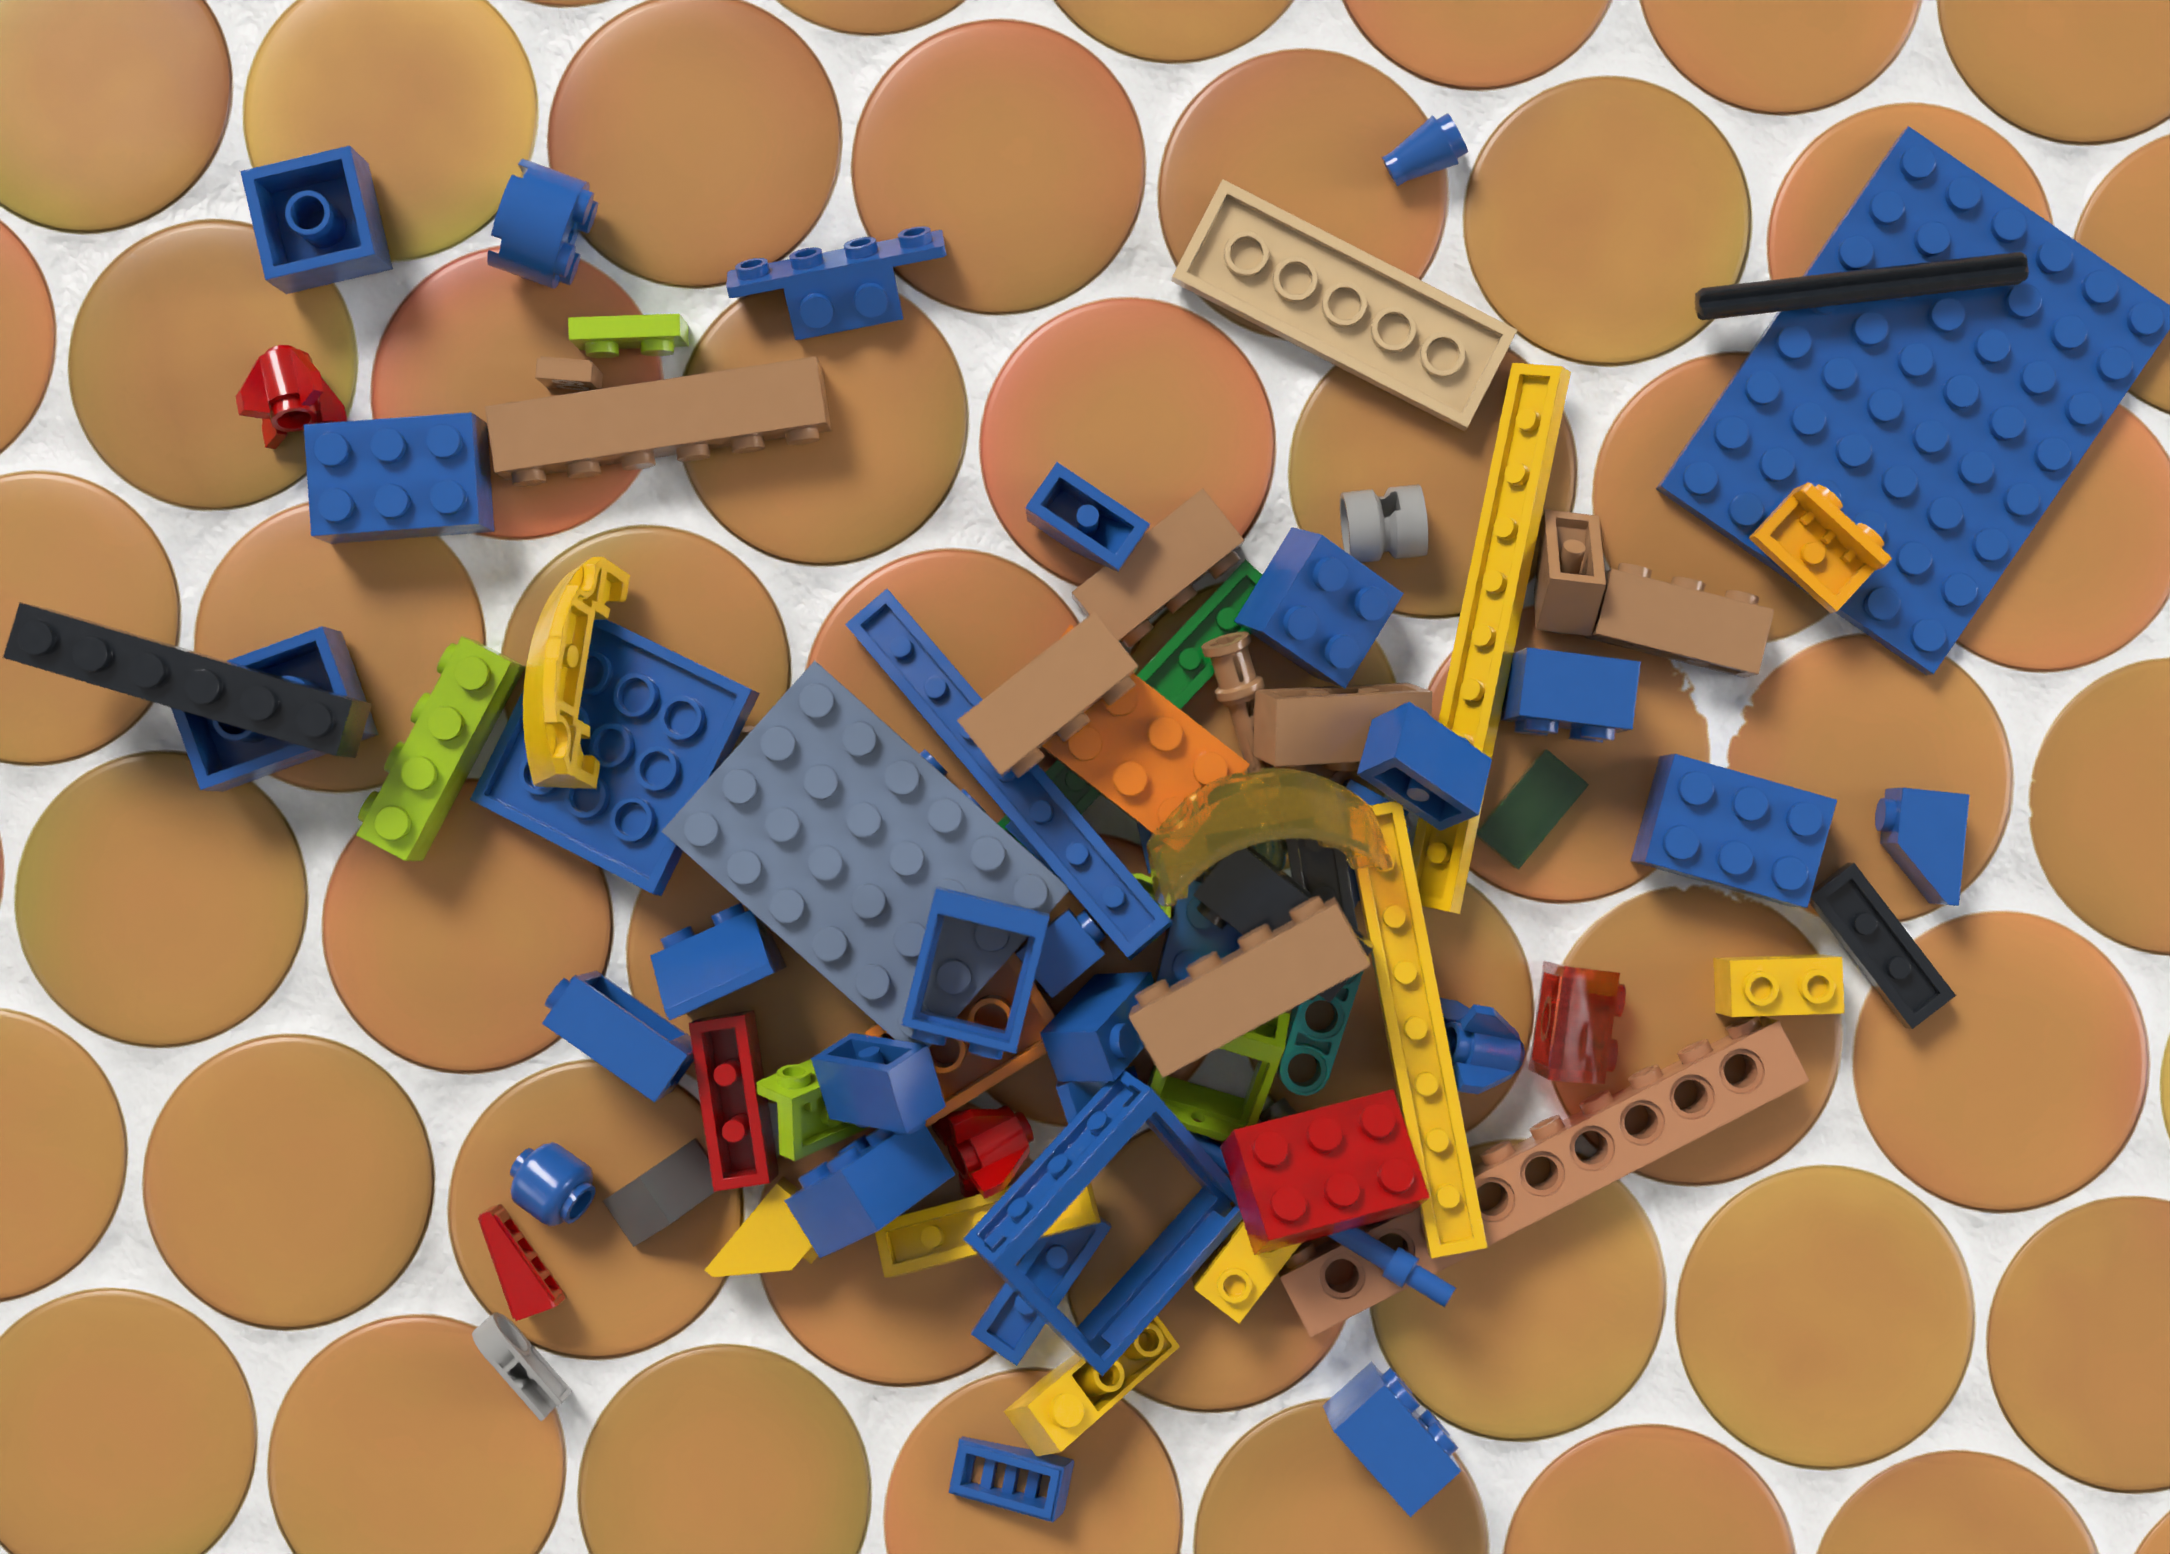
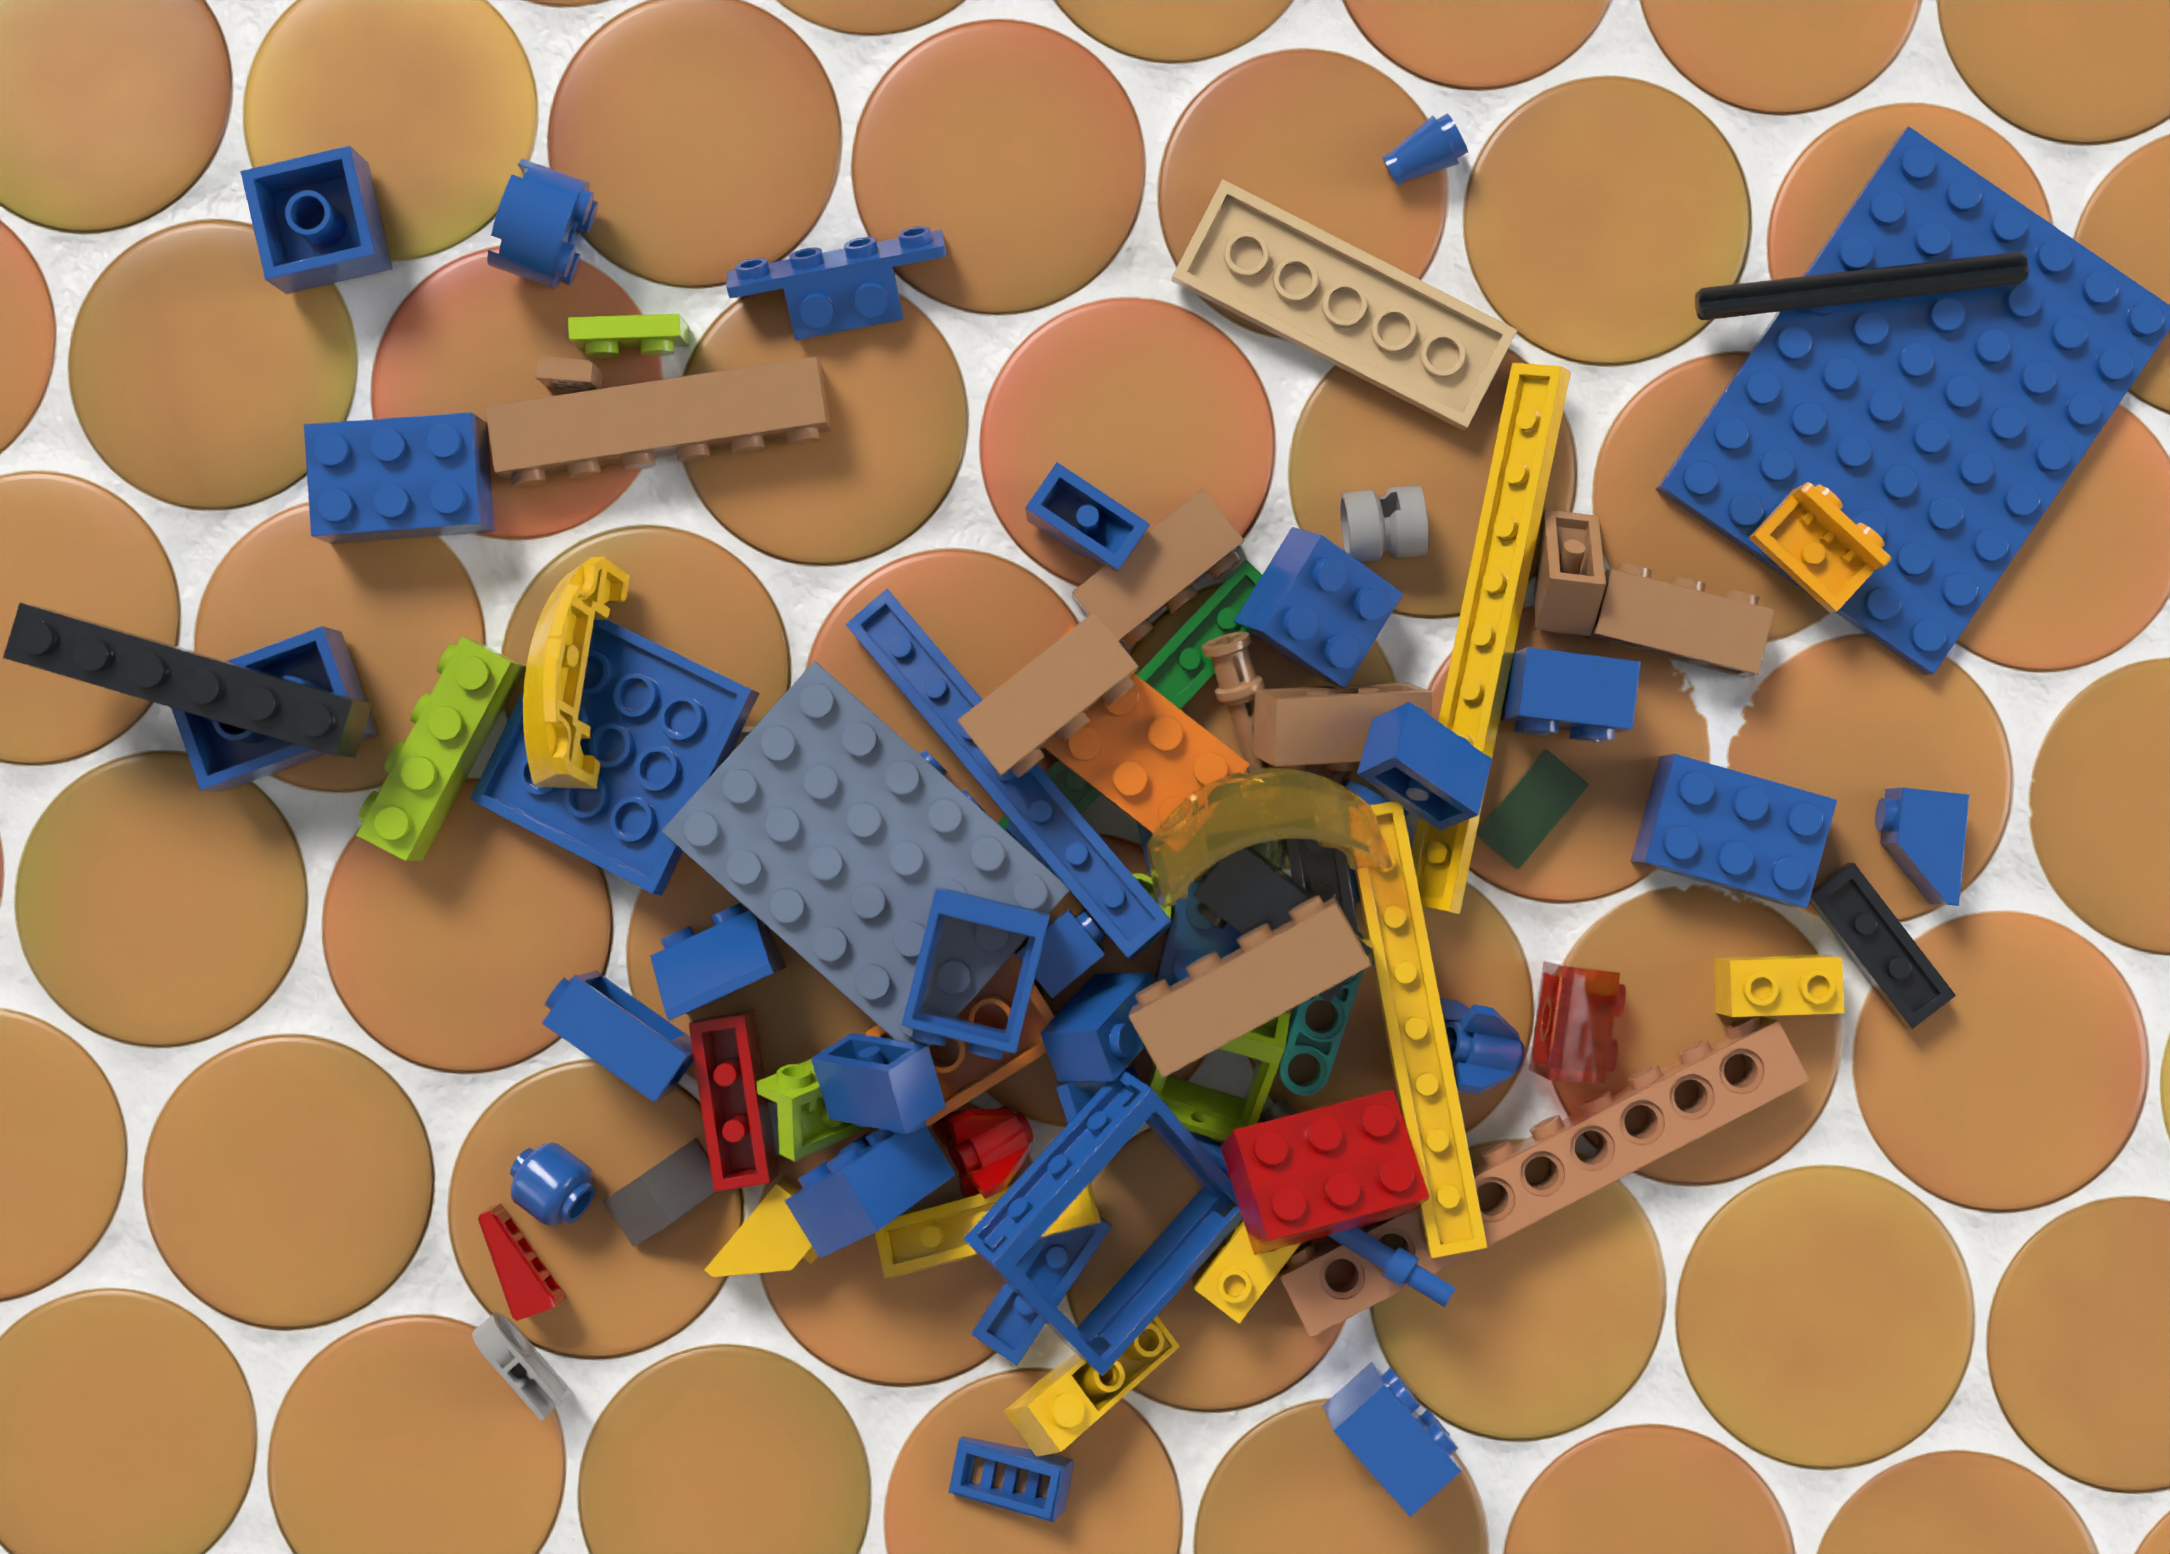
red brick [235,345,347,449] -> none

